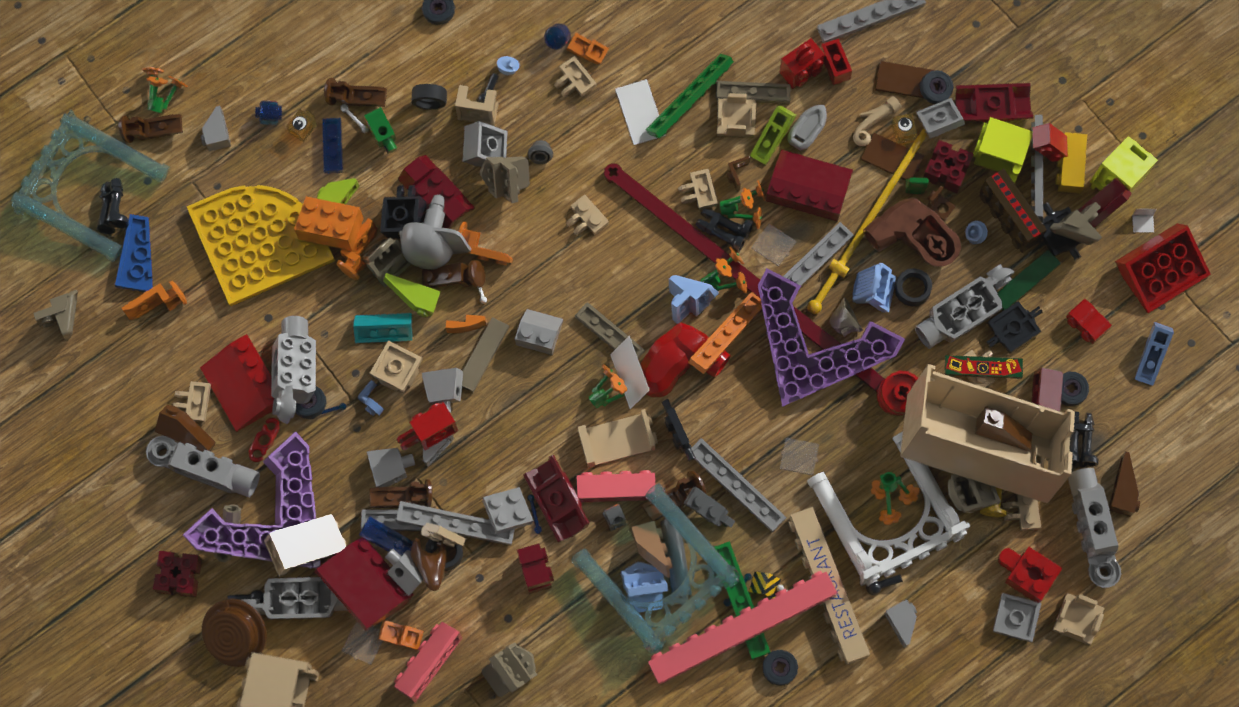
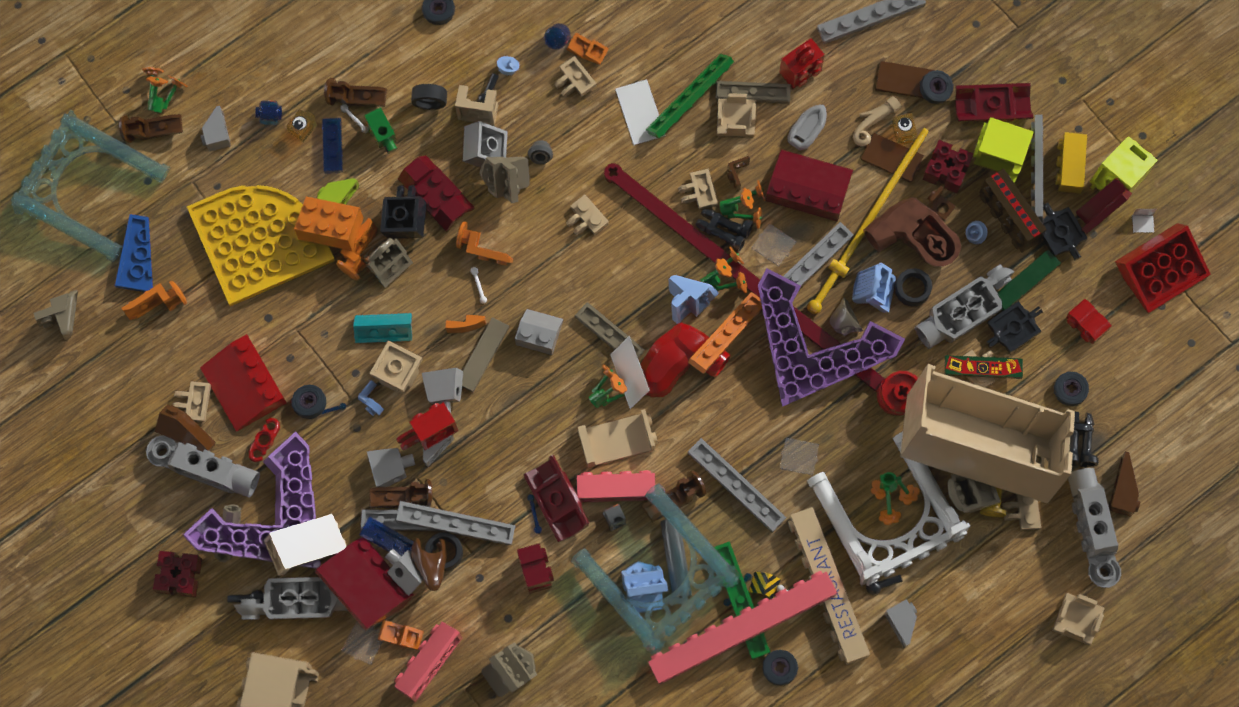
black piece [97,178,129,234] -> none
reddish brown piece [202,599,267,667] -> none
light grey brick [271,316,316,424] -> none
lime slope [383,273,440,317] -> none
light grey piece [399,195,471,270] -> none
tan hinge [421,523,465,547] -> none
reddish brown piece [422,260,486,288] -> none
light grey plate [482,487,533,534] -> none
medium nougat slope [632,521,672,578] -> none
black plate [661,399,696,461] -> none
dark grey hinge [684,487,735,528] -> none
lime slope [750,106,797,165] -> none
red brick [820,38,852,85] -> none
green slope [905,177,929,194] -> none
light grey plate [917,98,965,138] -> none
reddish brown slope [975,407,1033,451] -> none
light grey plate [993,593,1041,642] -> none
red brick [998,546,1062,603] -> none
panel [1031,368,1063,412] -> none
red brick [1032,123,1068,161] -> none
dark tan piece [1049,202,1102,245] -> none
medium blue slope [1135,322,1174,386] -> none

